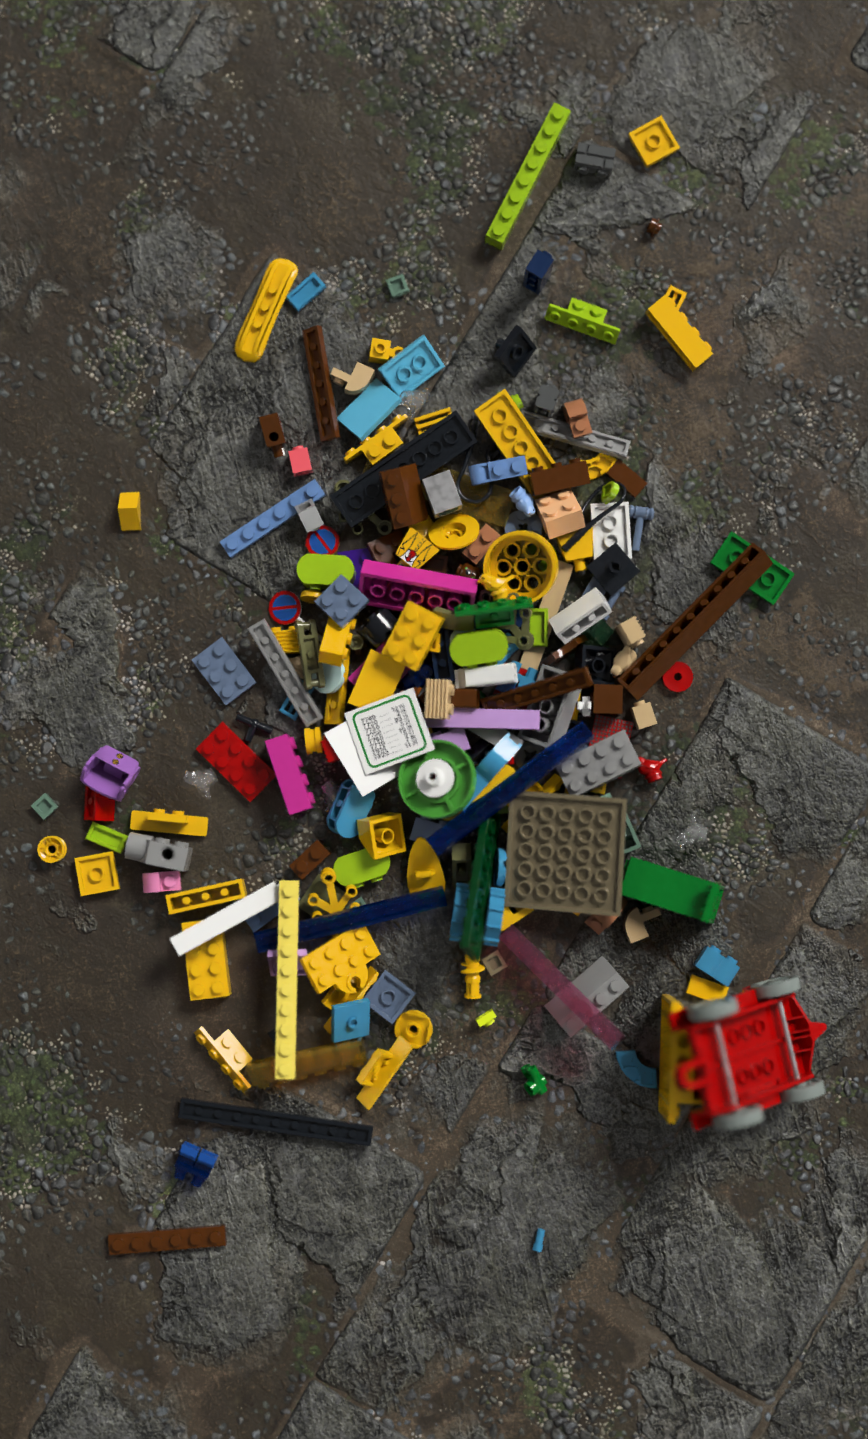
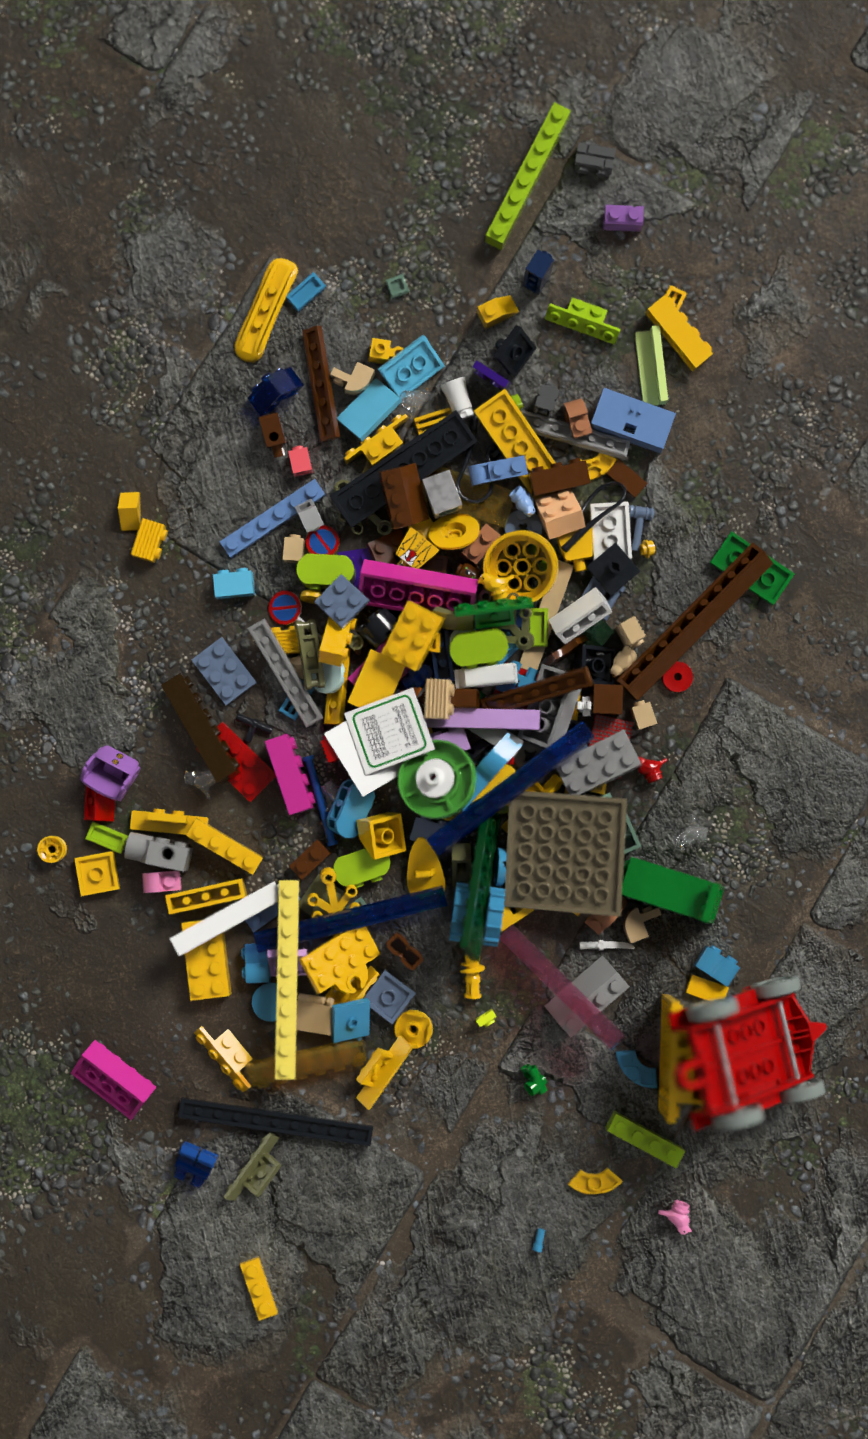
sand green tile [31,793,59,820] -> none
reddish brown plate [108,1224,227,1255] -> none
yellow wheel [304,727,323,755] -> none
dark tan plate [481,949,508,976] -> none
lime tile [601,481,619,504] -> none
yellow plate [628,115,680,168] -> none
reddish brown plate [646,218,662,236] -> none
none -> dark pink slope [70,1040,156,1120]
none -> yellow brick [131,518,168,563]
none -> dark brown brick [161,673,241,785]
none -> yellow brick [186,817,263,875]
none -> medium azure brick [213,568,255,599]
none -> olive bracket [224,1133,282,1201]
none -> yellow plate [240,1256,278,1321]
none -> dark azure brick [241,943,271,983]
none -> clear blue brick [248,367,304,416]
none -> dark azure tile [252,982,277,1022]
none -> tan brick [283,534,305,563]
none -> tan piece [296,993,334,1035]
none -> blue bar [302,755,338,847]
none -> reddish brown brick [386,932,423,970]
none -> white plant [440,377,474,420]
none -> dark purple plate [473,360,511,390]
none -> yellow slope [477,295,519,330]
none -> yellow tile [568,1167,623,1194]
none -> white piece [579,940,635,951]
none -> medium blue brick [590,388,676,453]
none -> medium lavender brick [603,205,644,231]
none -> lime brick [605,1110,685,1168]
none -> yellowish green panel [635,325,668,406]
none -> yellow plate [639,540,655,558]
none -> bright pink animal [658,1200,692,1235]

